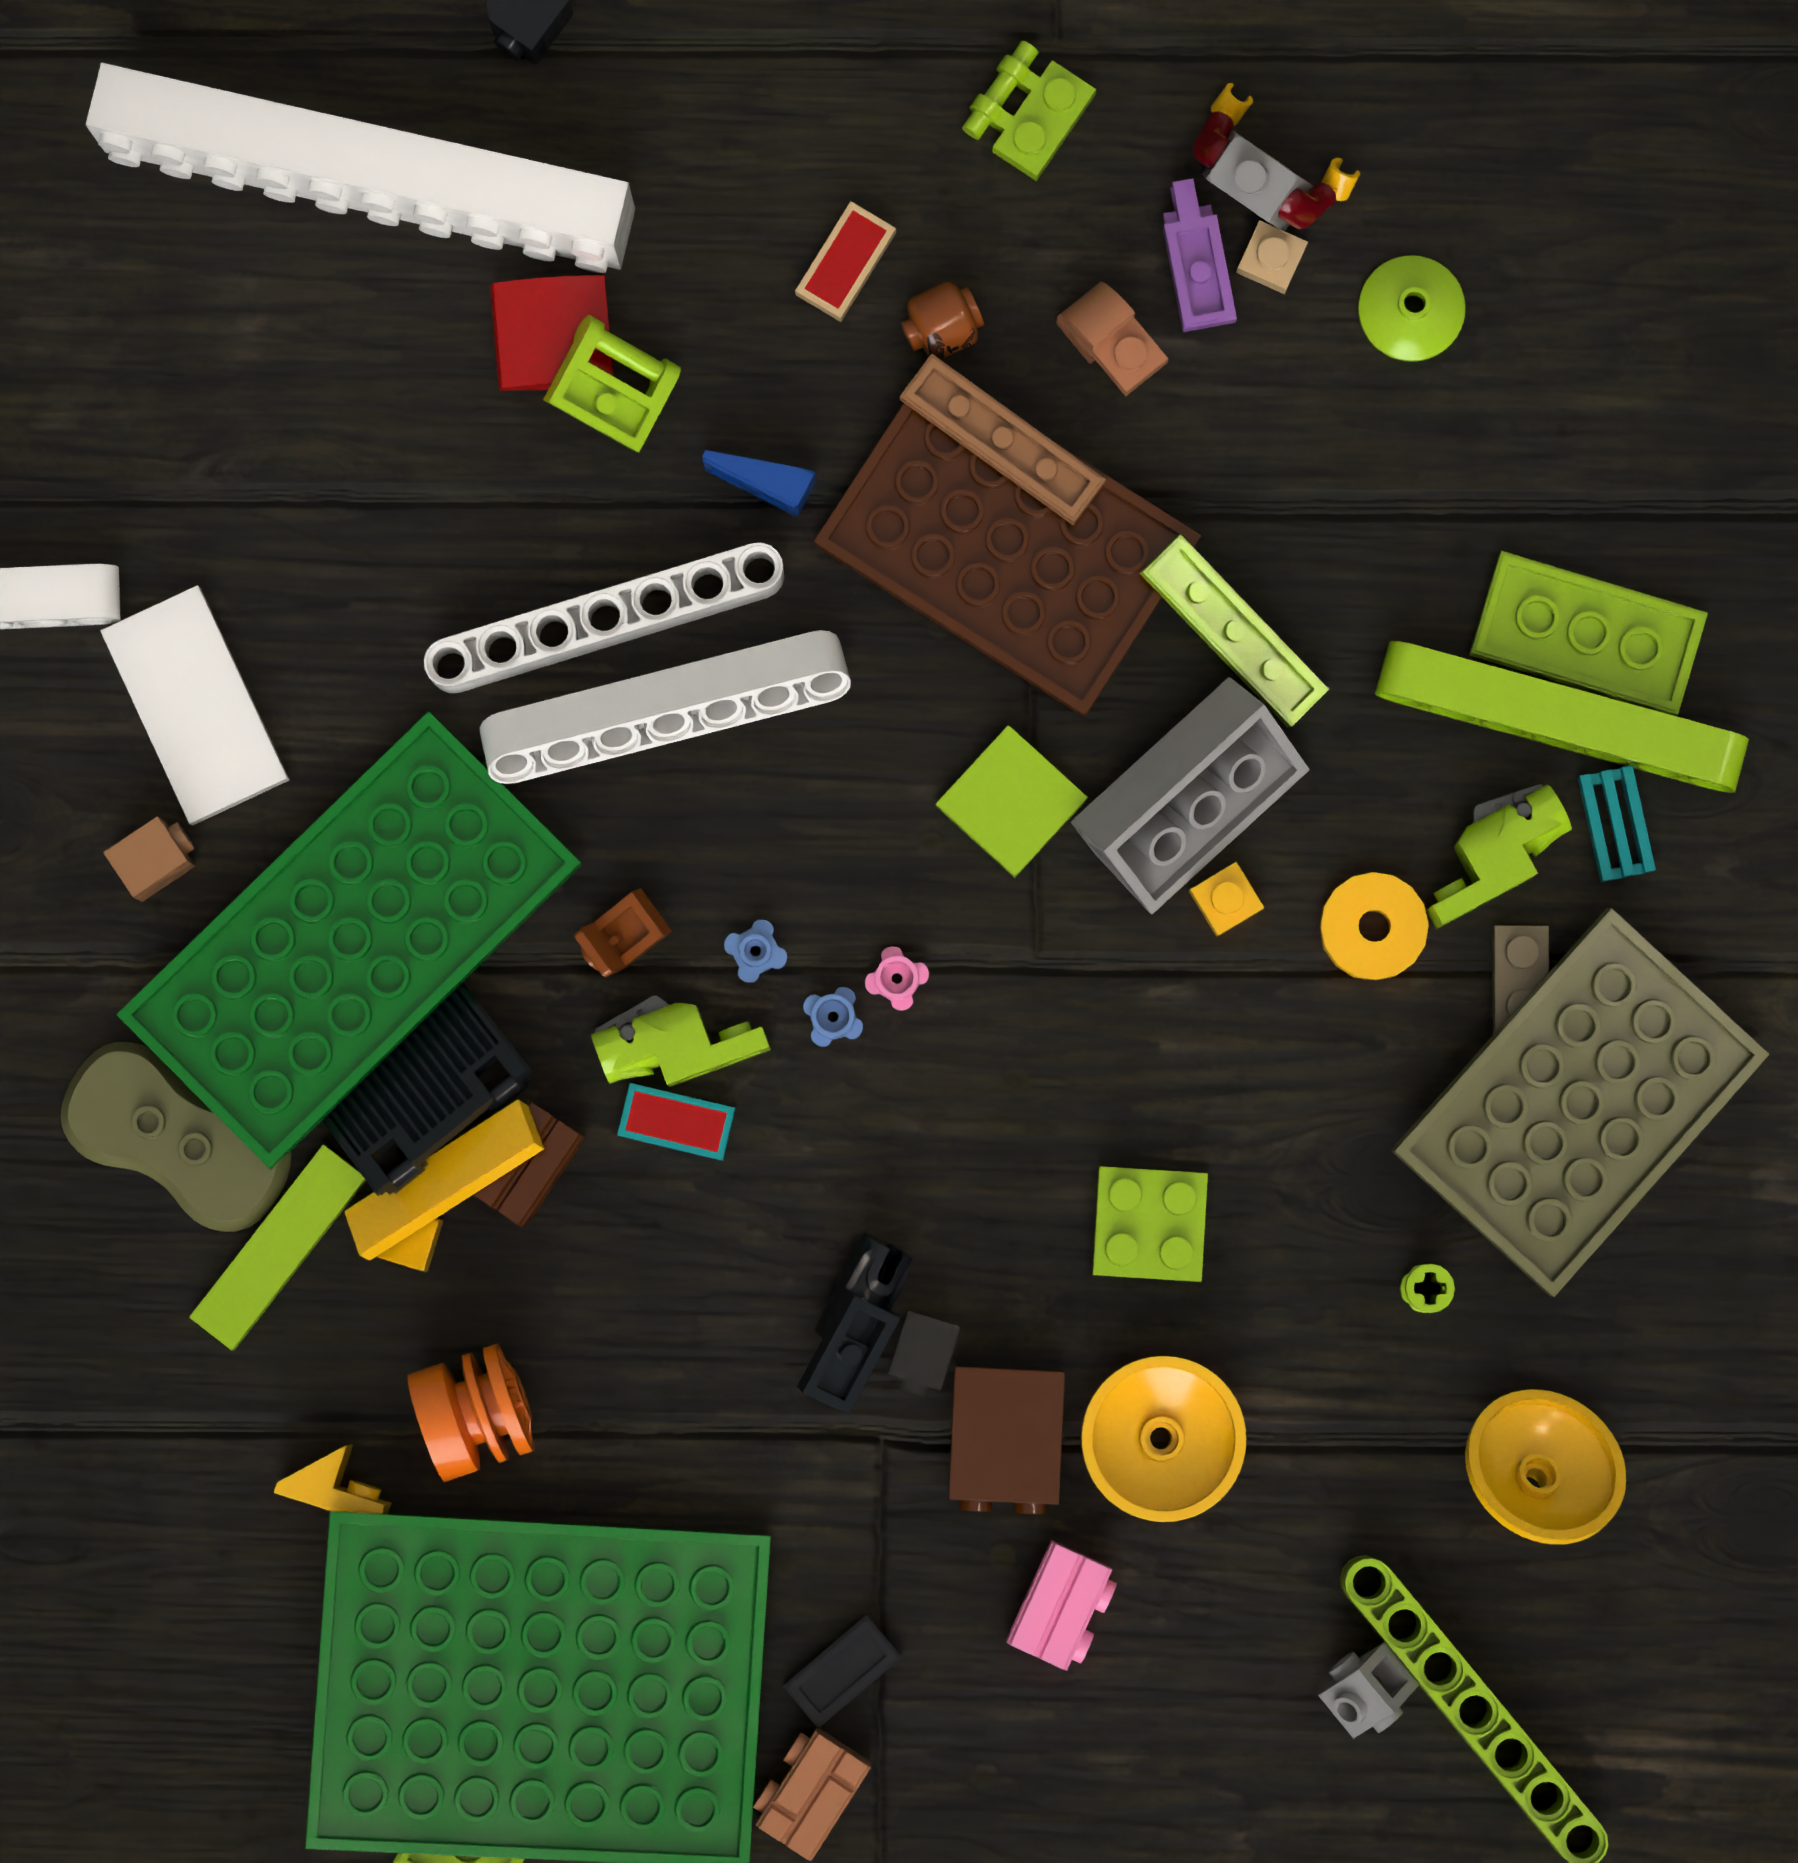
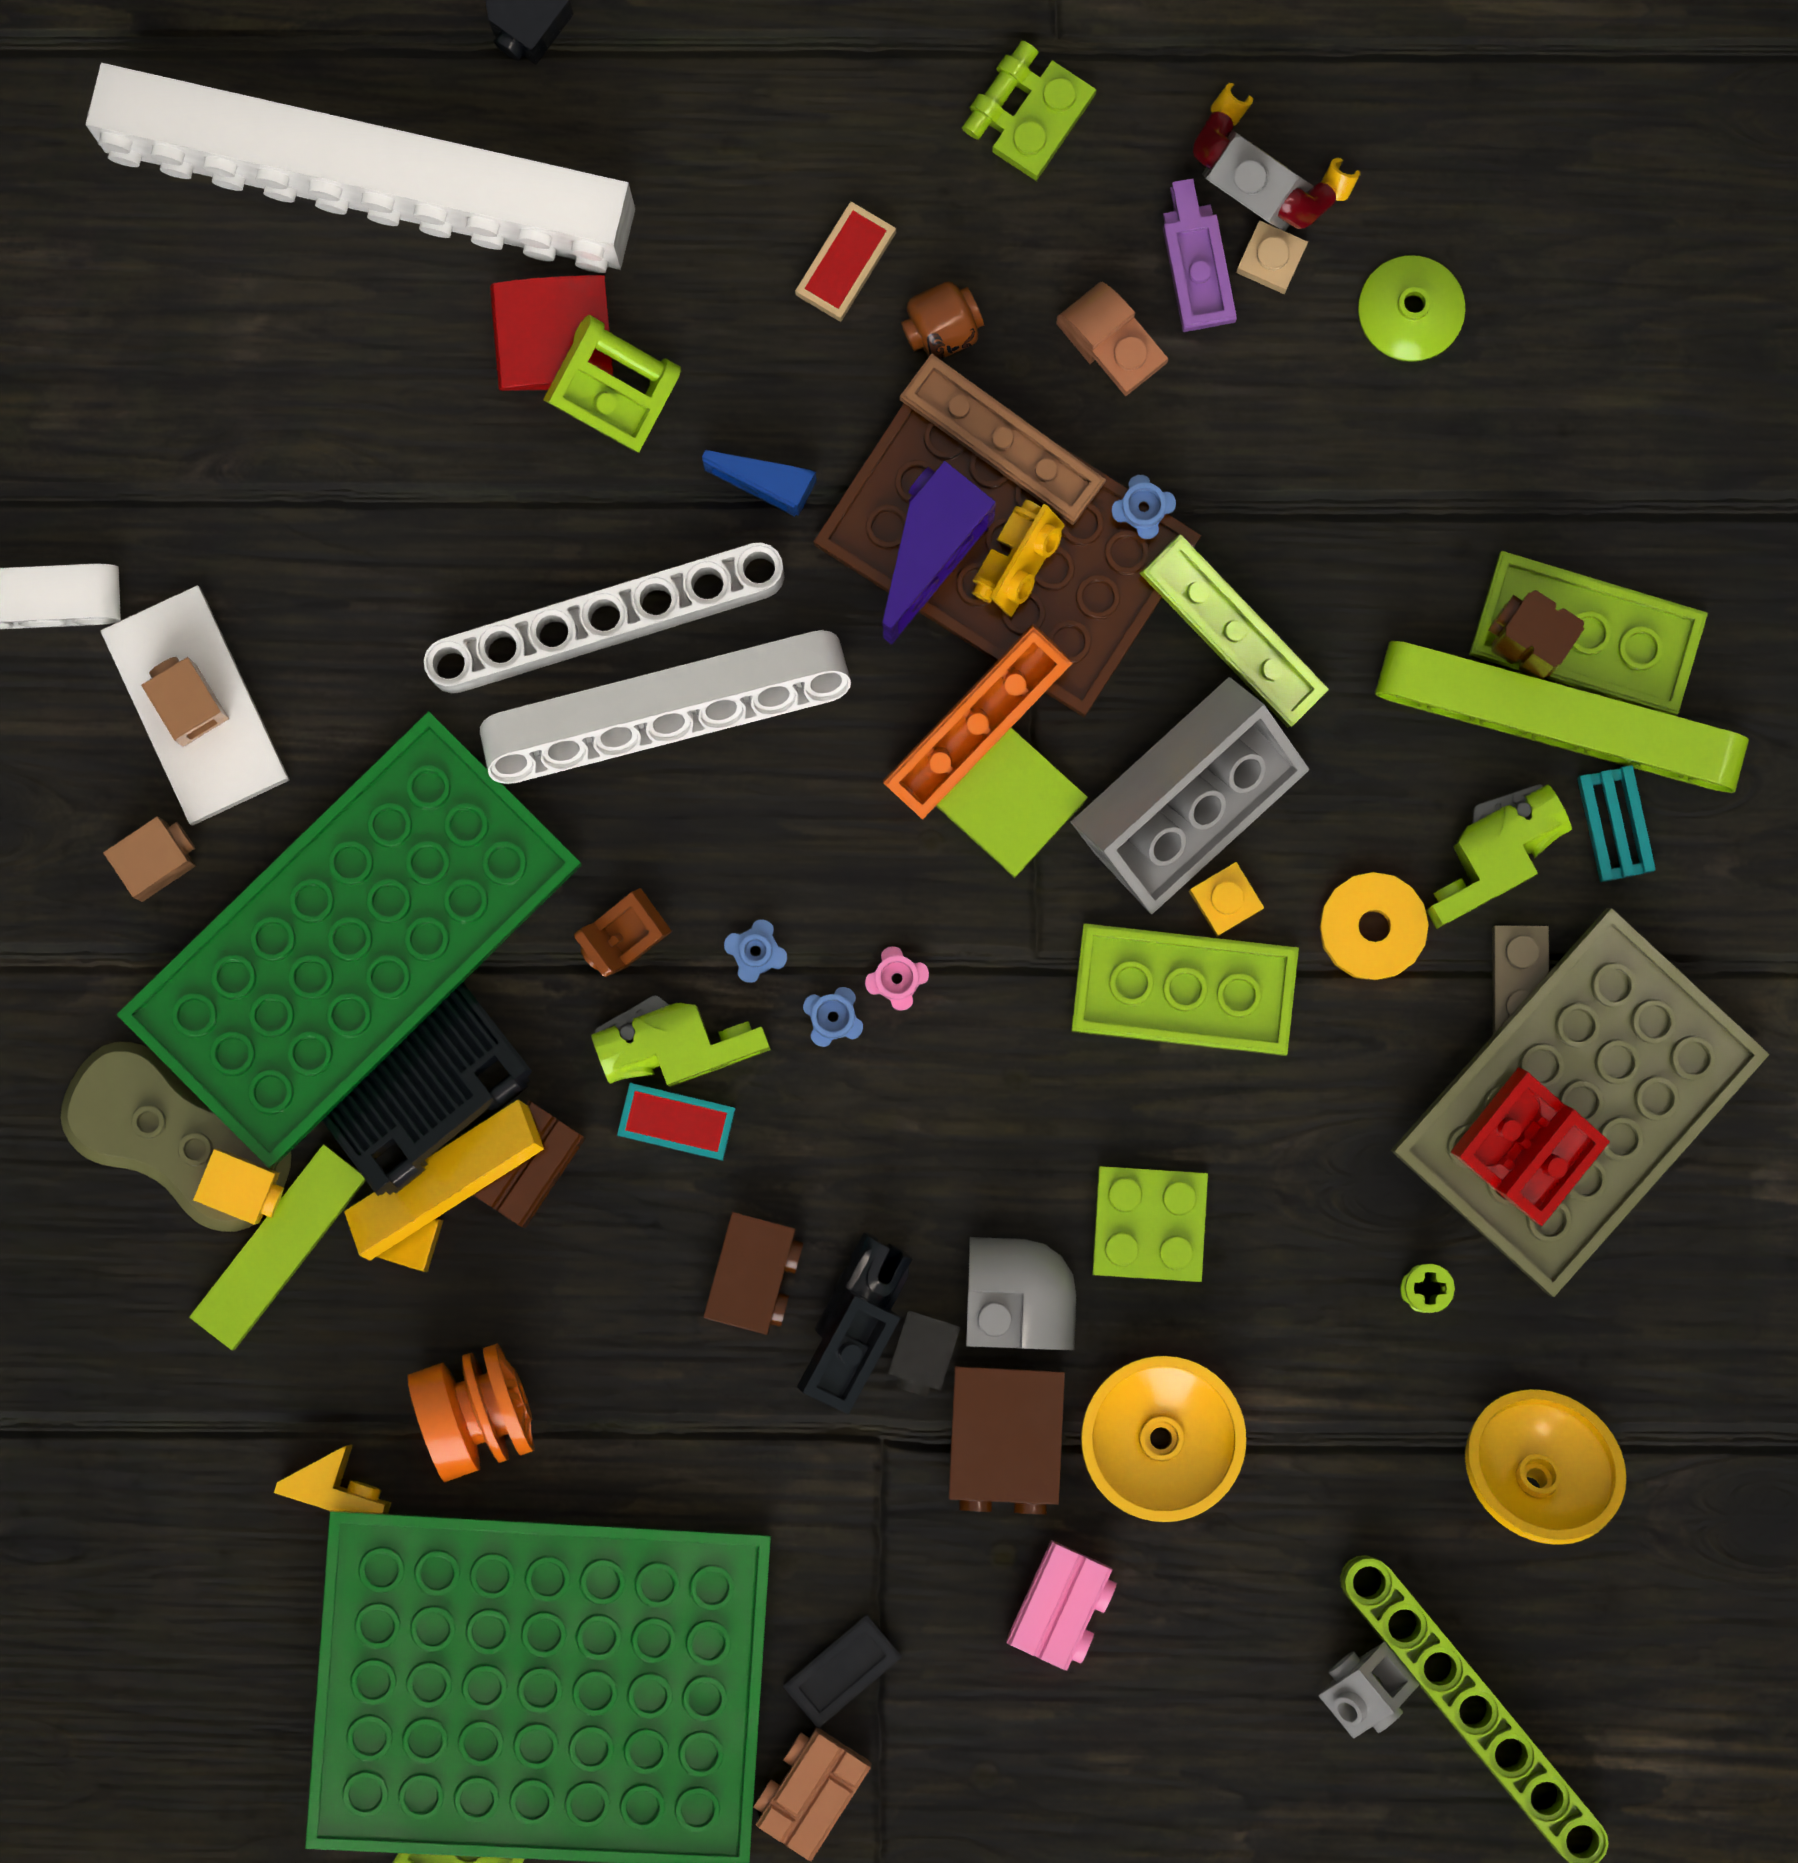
none -> medium nougat brick [141,657,229,747]
none -> yellow brick [193,1149,284,1225]
none -> reddish brown brick [703,1212,804,1335]
none -> dark purple slope [882,461,996,645]
none -> orange brick [883,624,1072,820]
none -> light grey brick [966,1237,1076,1350]
none -> yellow hinge [972,499,1065,617]
none -> lime tile [1071,923,1299,1056]
none -> medium blue plate [1112,475,1176,539]
none -> red slope [1451,1067,1610,1226]
none -> reddish brown brick [1488,590,1585,680]

